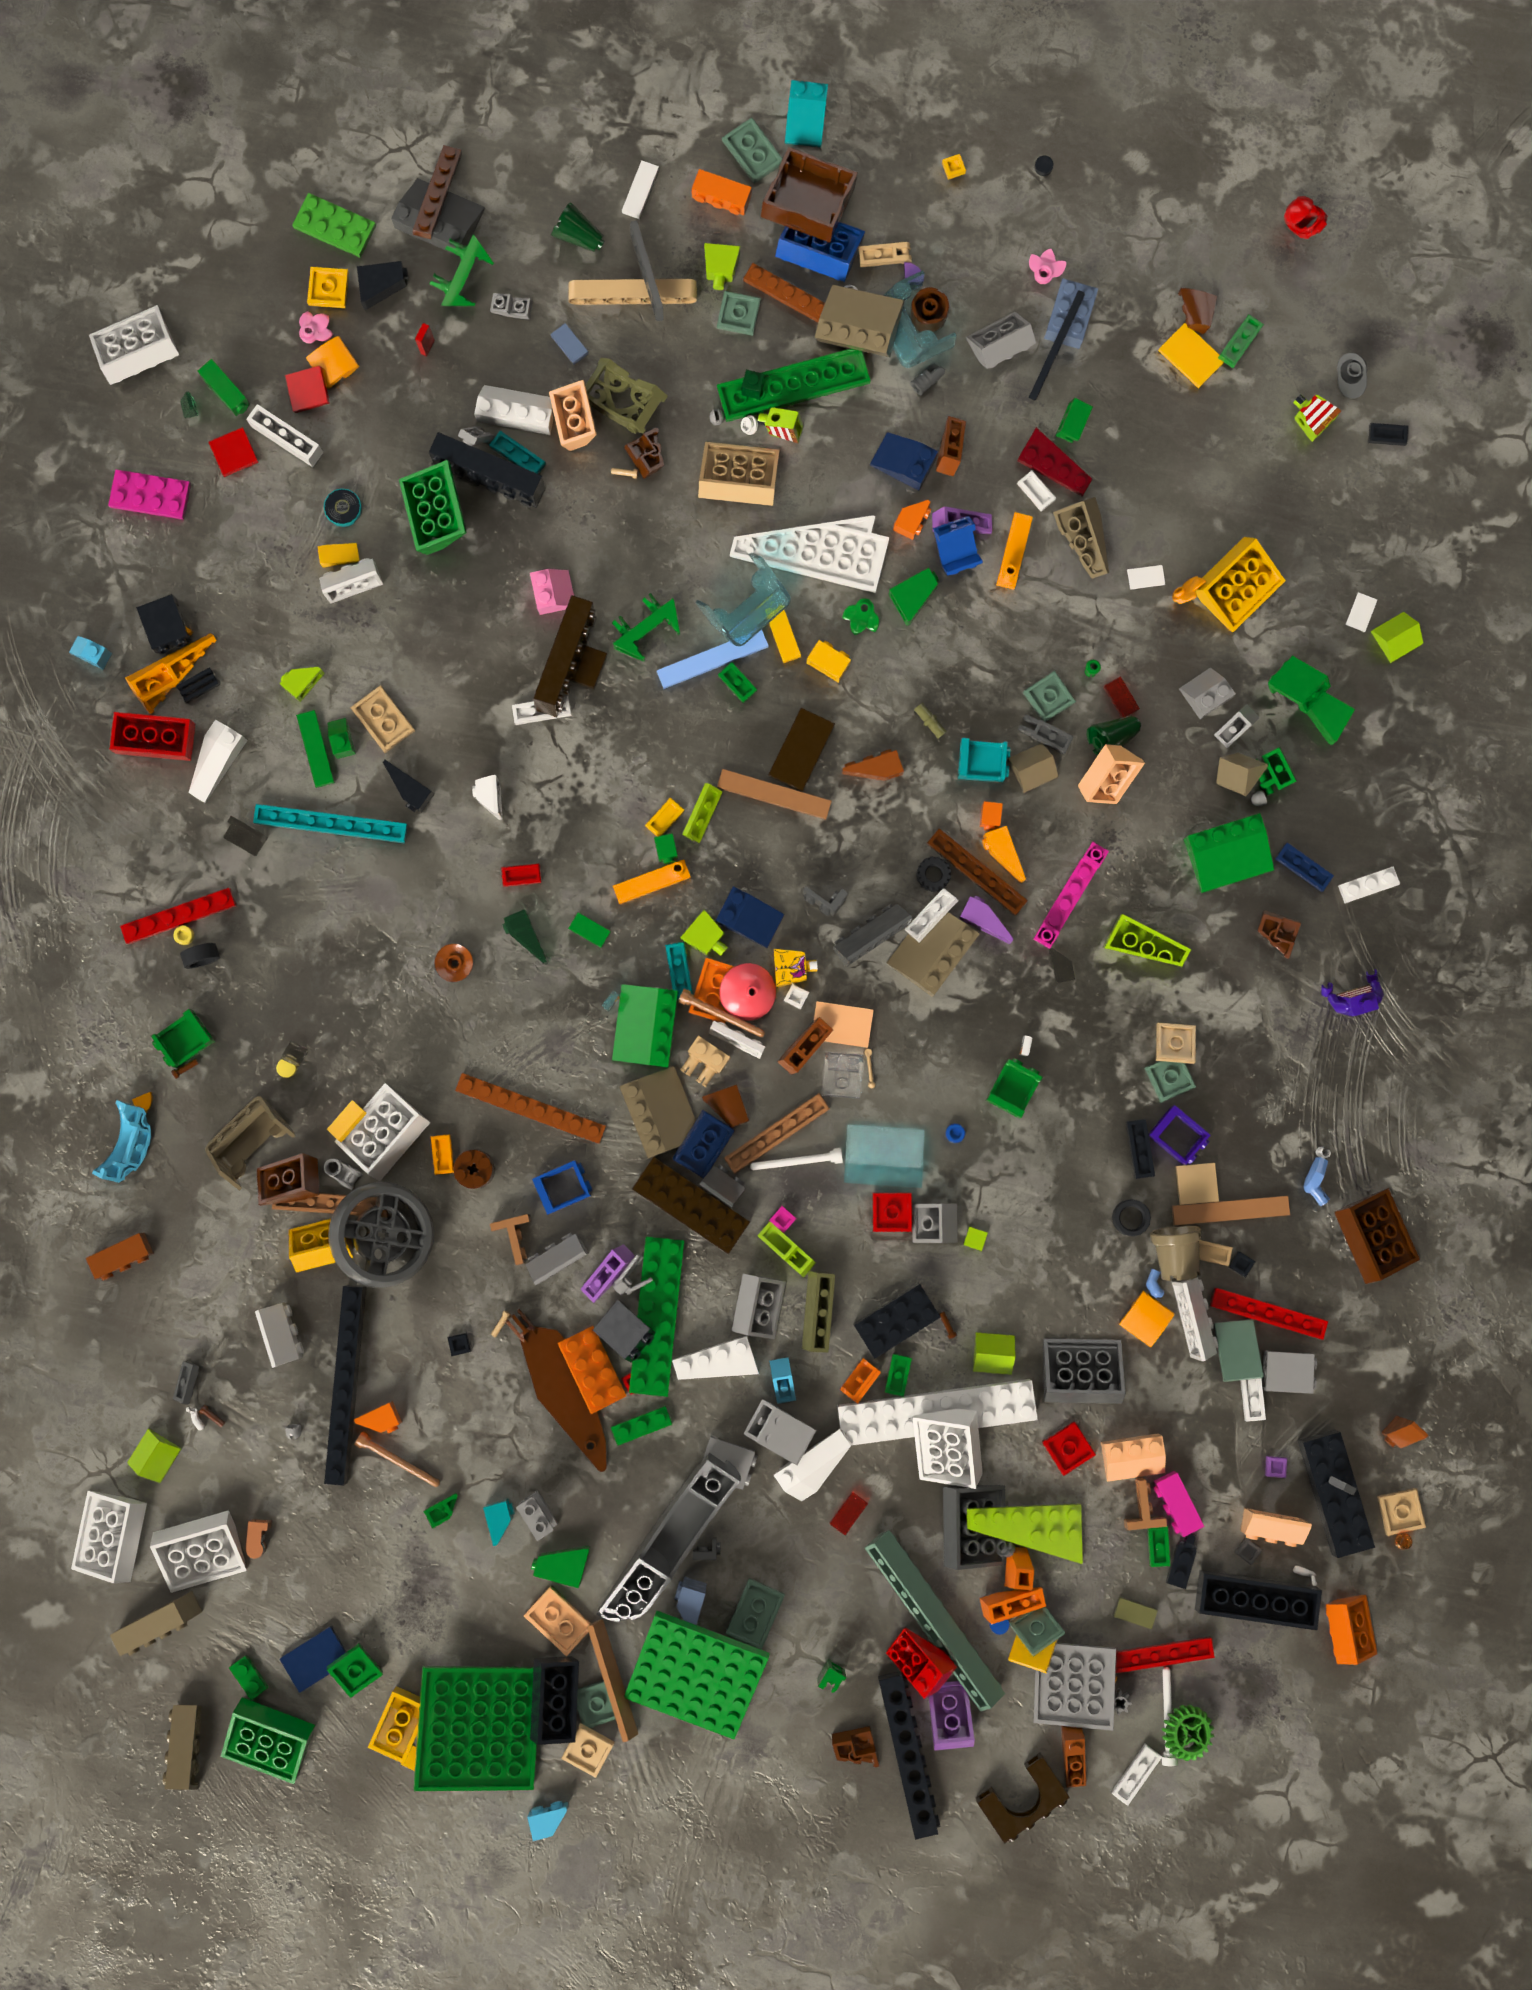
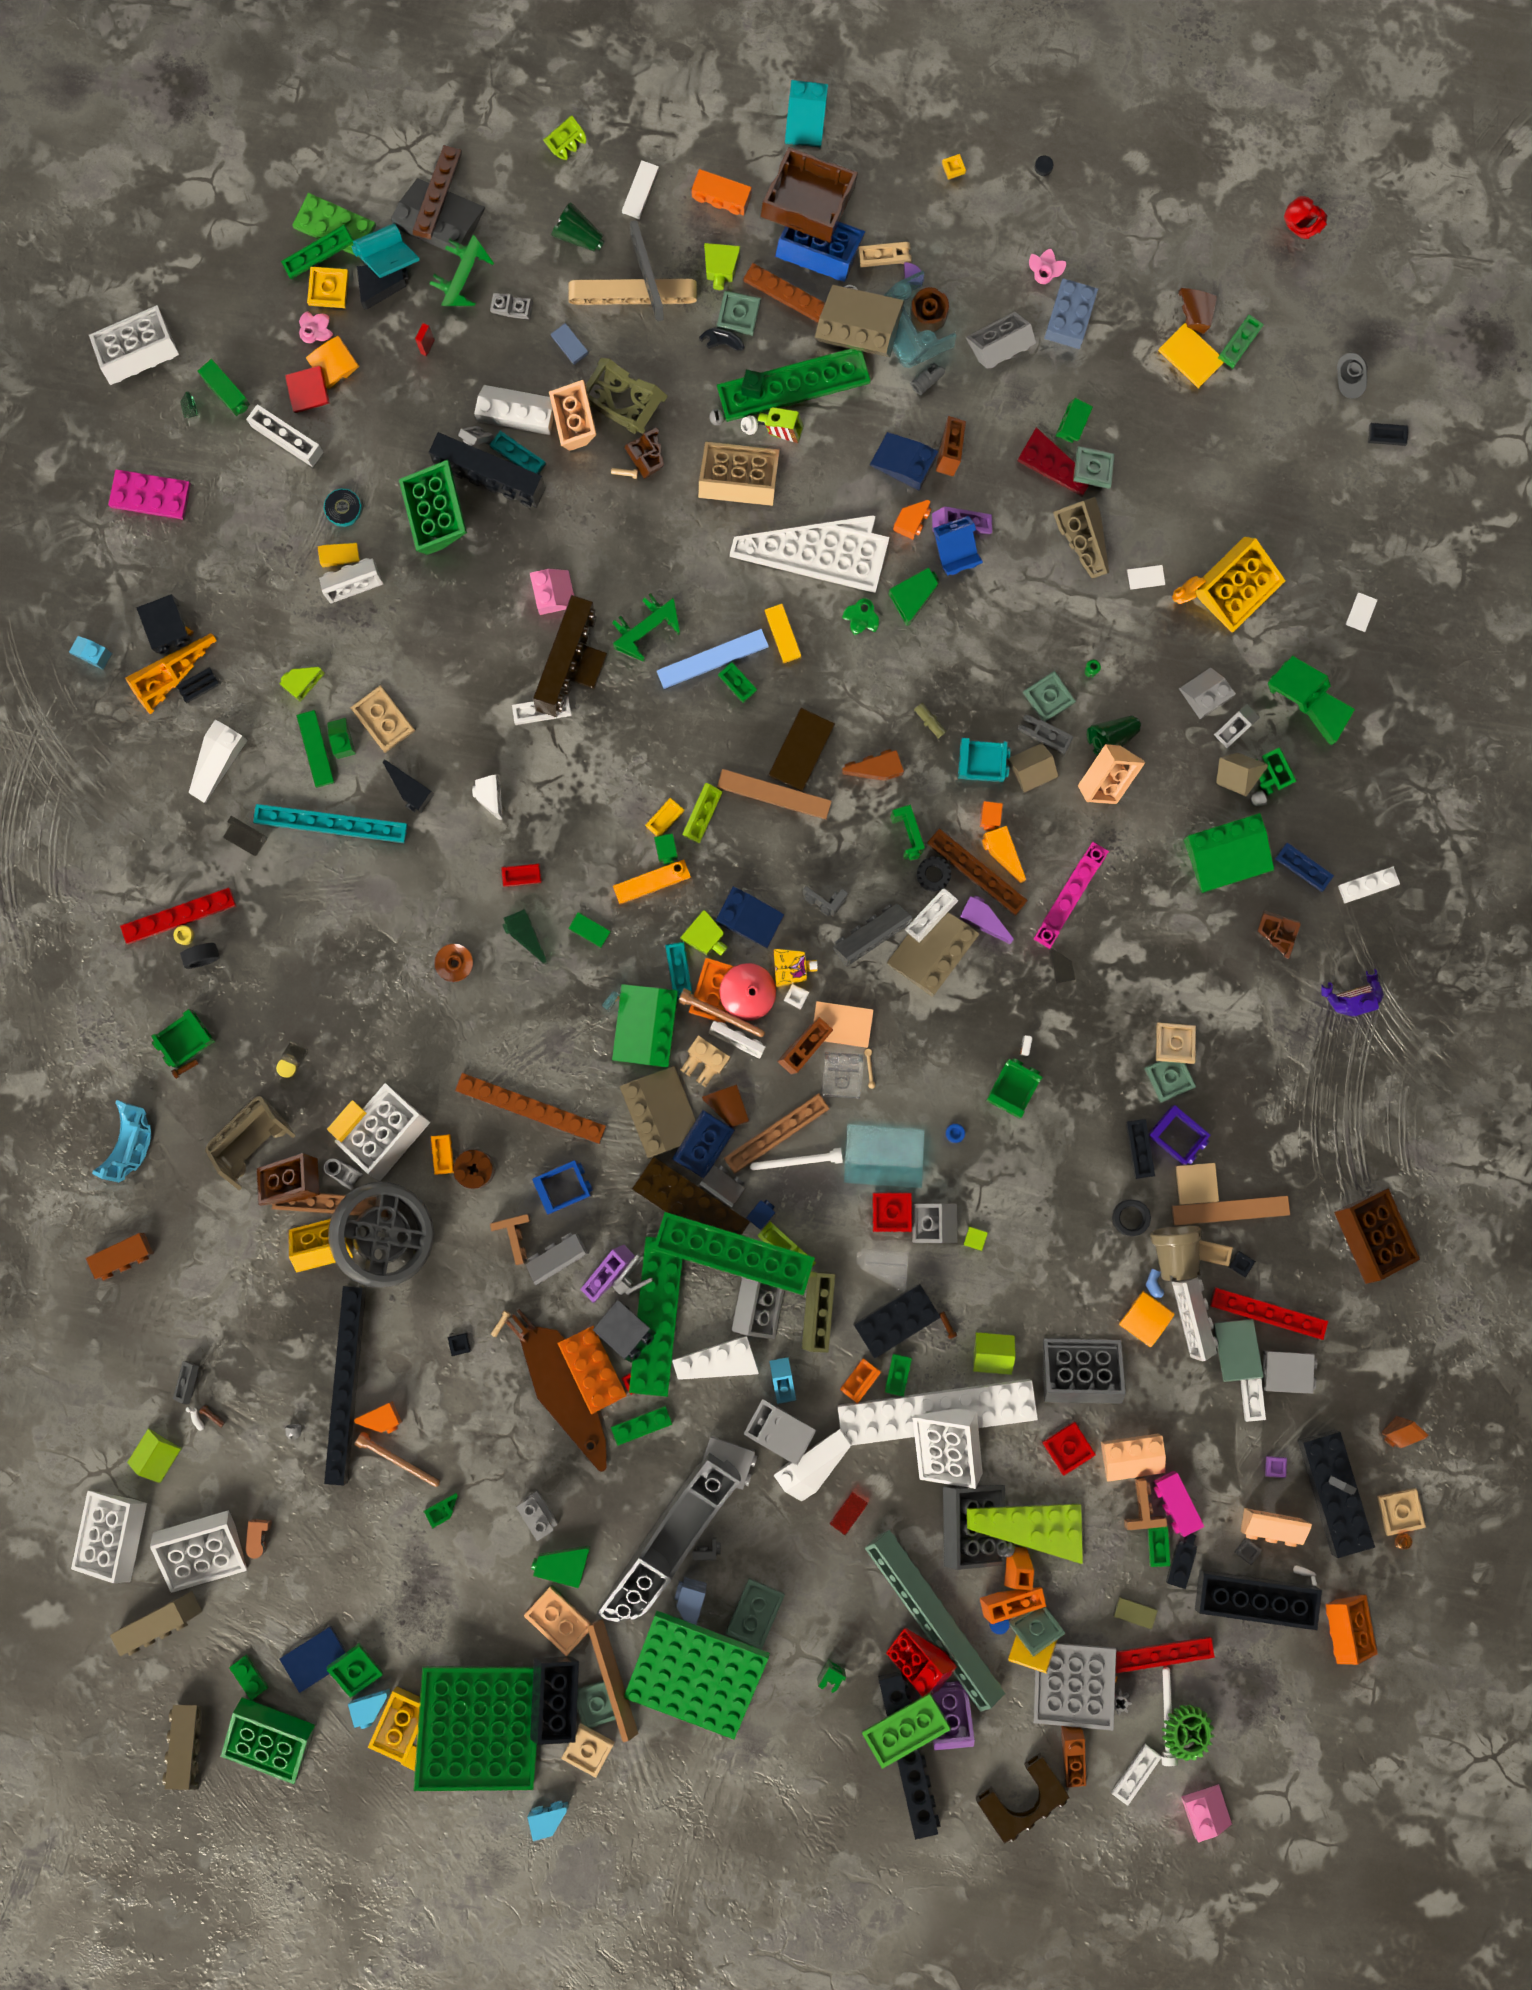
red brick [109,712,196,761] -> none
light orange tile [132,1092,153,1114] -> none
red tile [208,427,259,477] -> none
white slope [255,1302,304,1368] -> none
teal slope [483,1499,515,1546] -> none
clear light blue windscreen [695,553,791,646] -> none
sand green tile [722,117,783,184] -> none
dark pink plate [769,1206,797,1233] -> none
yellow brick [807,640,851,683] -> none
reddish brown slope [832,1726,879,1767] -> none
light orange piece [996,512,1033,590] -> none
white tile [1017,471,1056,512] -> none
black tile [1028,290,1085,401] -> none
lime wedge [1103,914,1191,967] -> none
clear red tile [1104,676,1140,717] -> none
torso [1293,394,1341,442] -> none
medium blue arm [1303,1147,1331,1206] -> none
lime slope [1371,612,1423,663] -> none
none -> green tile [281,224,354,279]
none -> medium azure slope [348,1689,390,1729]
none -> teal door [352,223,420,278]
none -> lime plate [543,115,586,160]
none -> green plate [653,1212,815,1296]
none -> black piece [699,327,745,351]
none -> dark blue brick [746,1199,776,1230]
none -> clear slope [856,1249,908,1292]
none -> bright green plate [862,1692,951,1769]
none -> green panel [890,804,925,861]
none -> sand green tile [1073,446,1115,489]
none -> bright pink slope [1181,1785,1232,1842]

